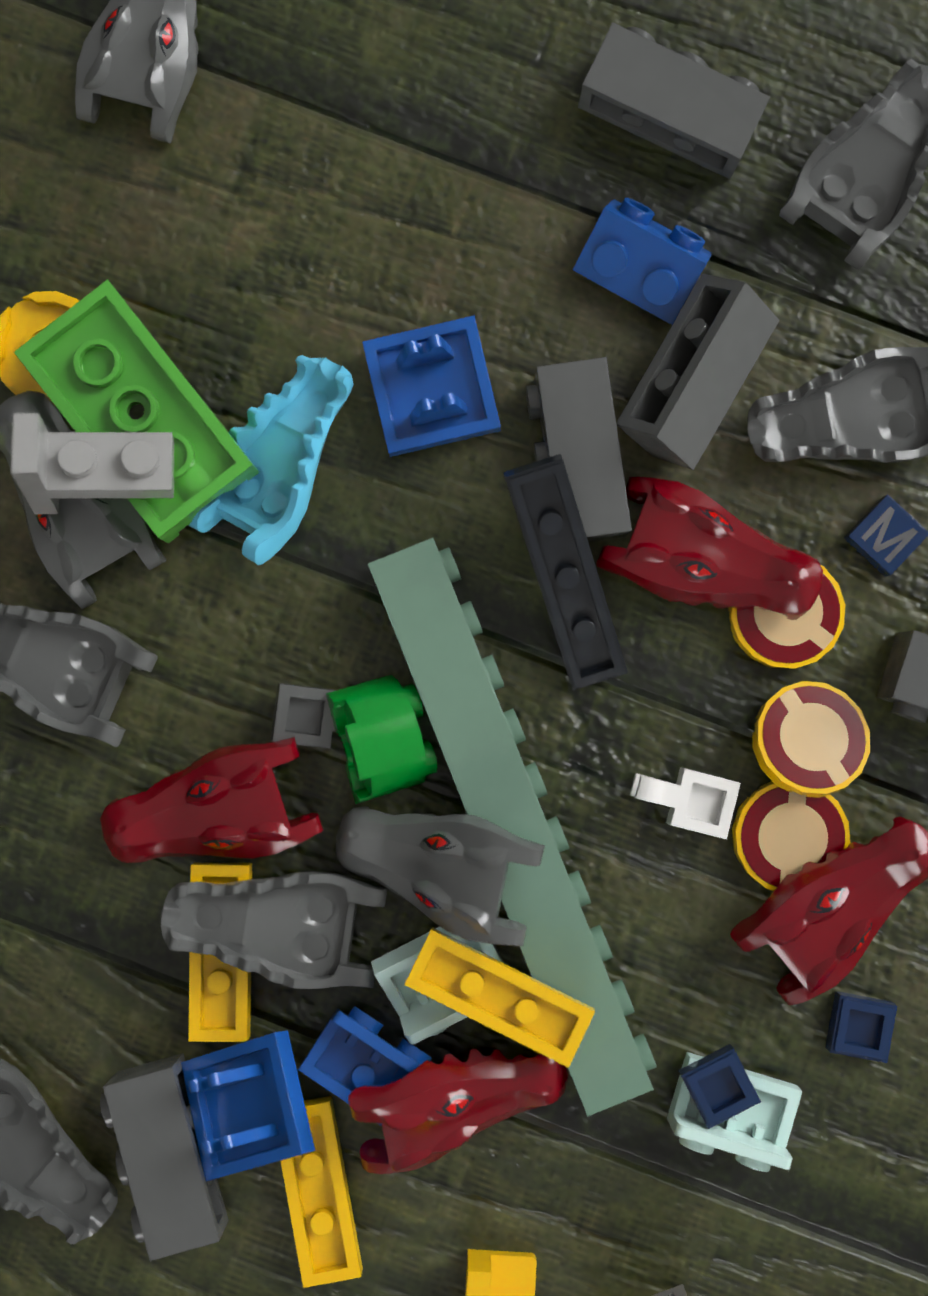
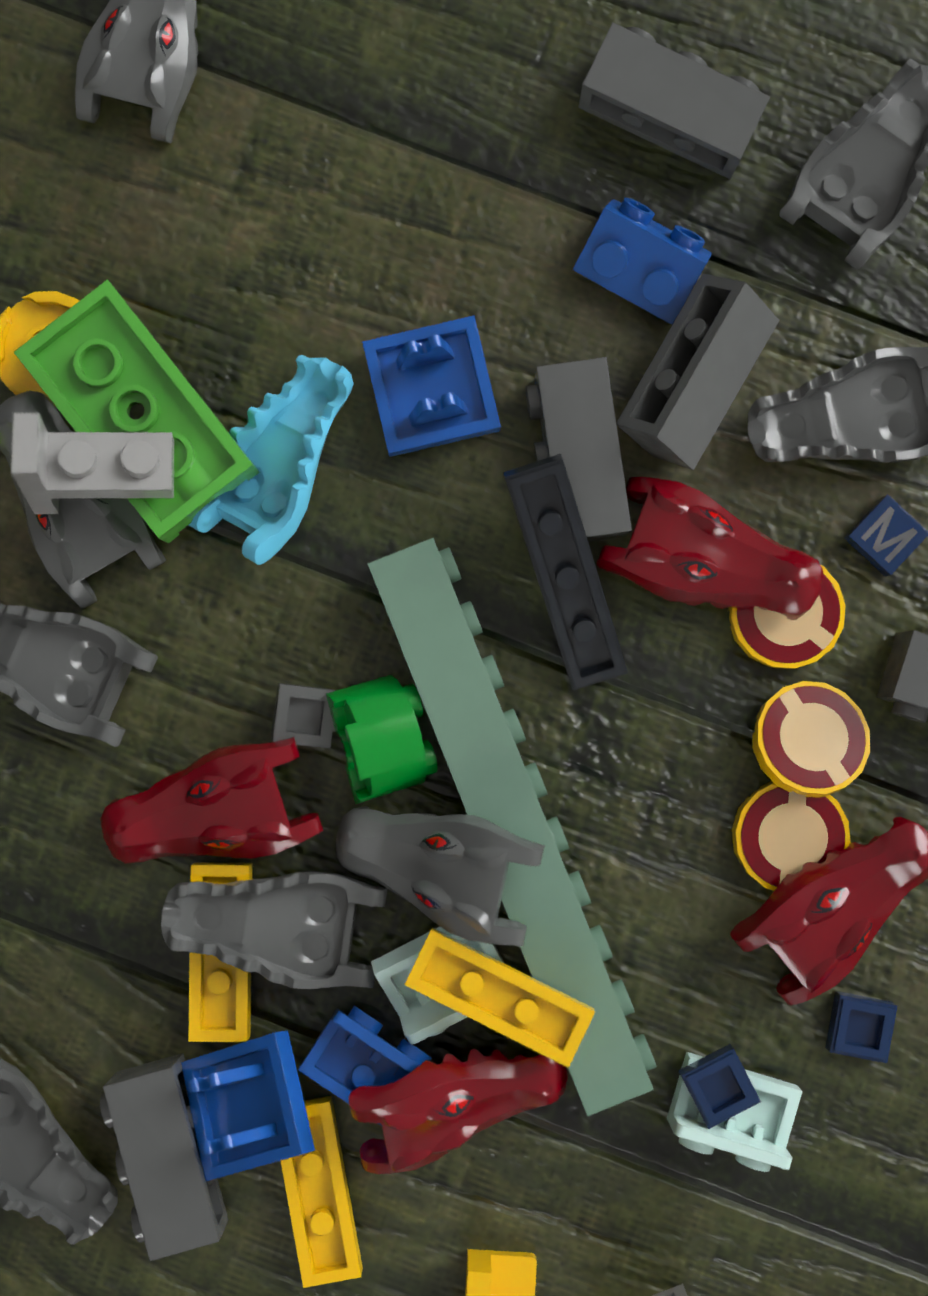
white plate [630,767,741,840] -> none

